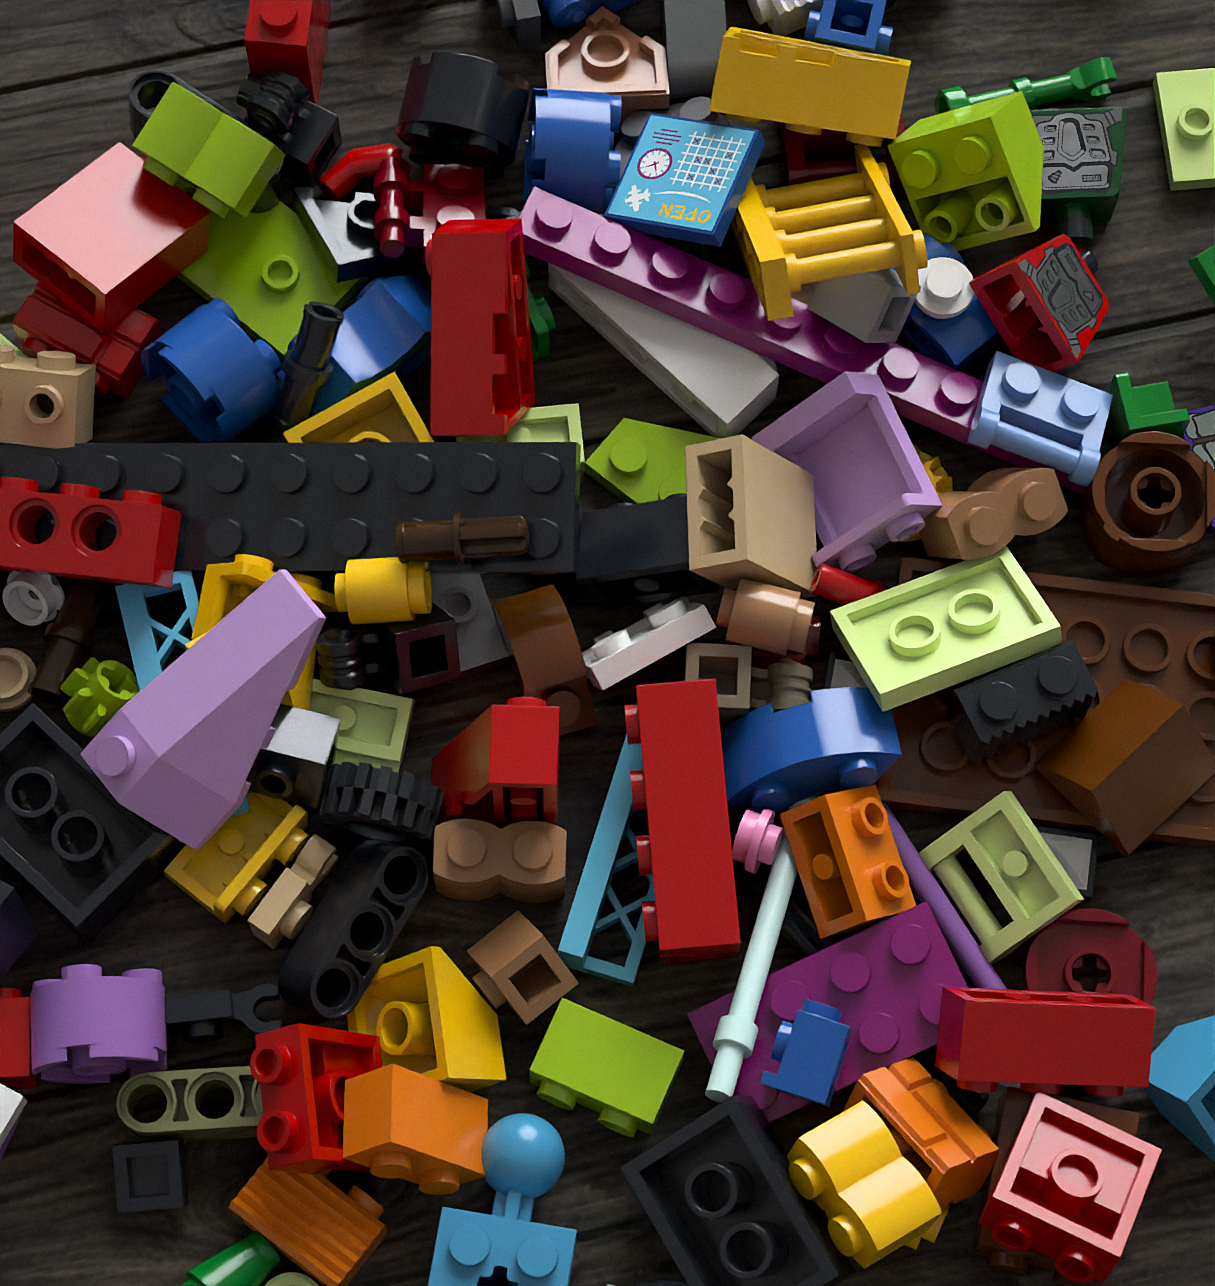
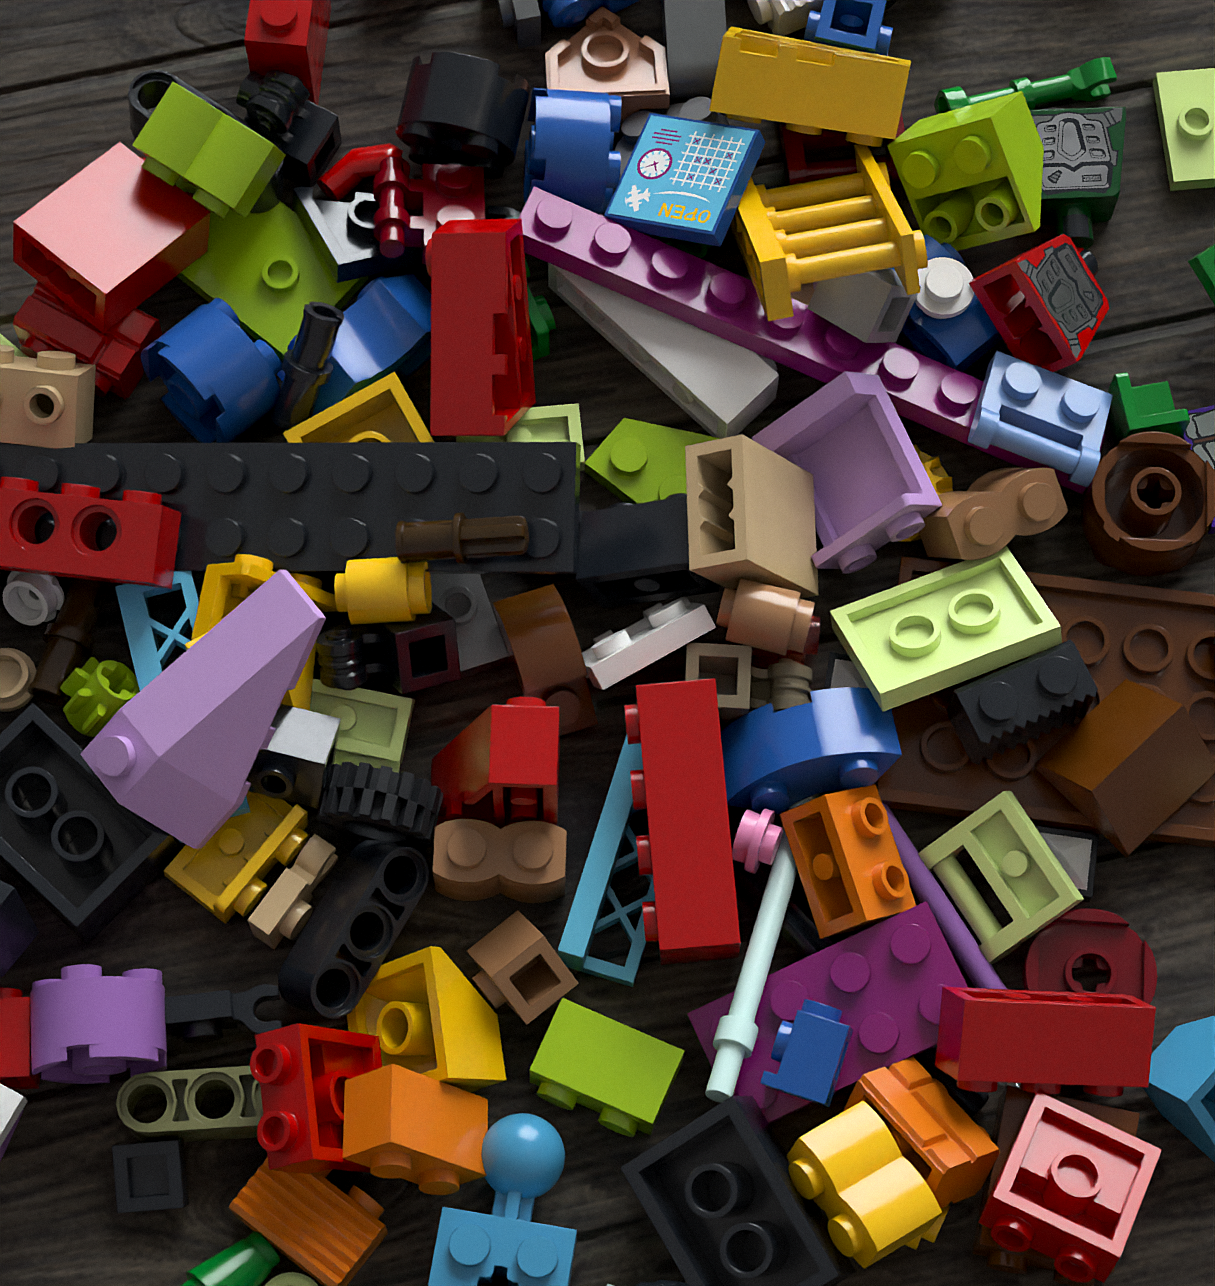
red arm [810,563,886,606] -> none

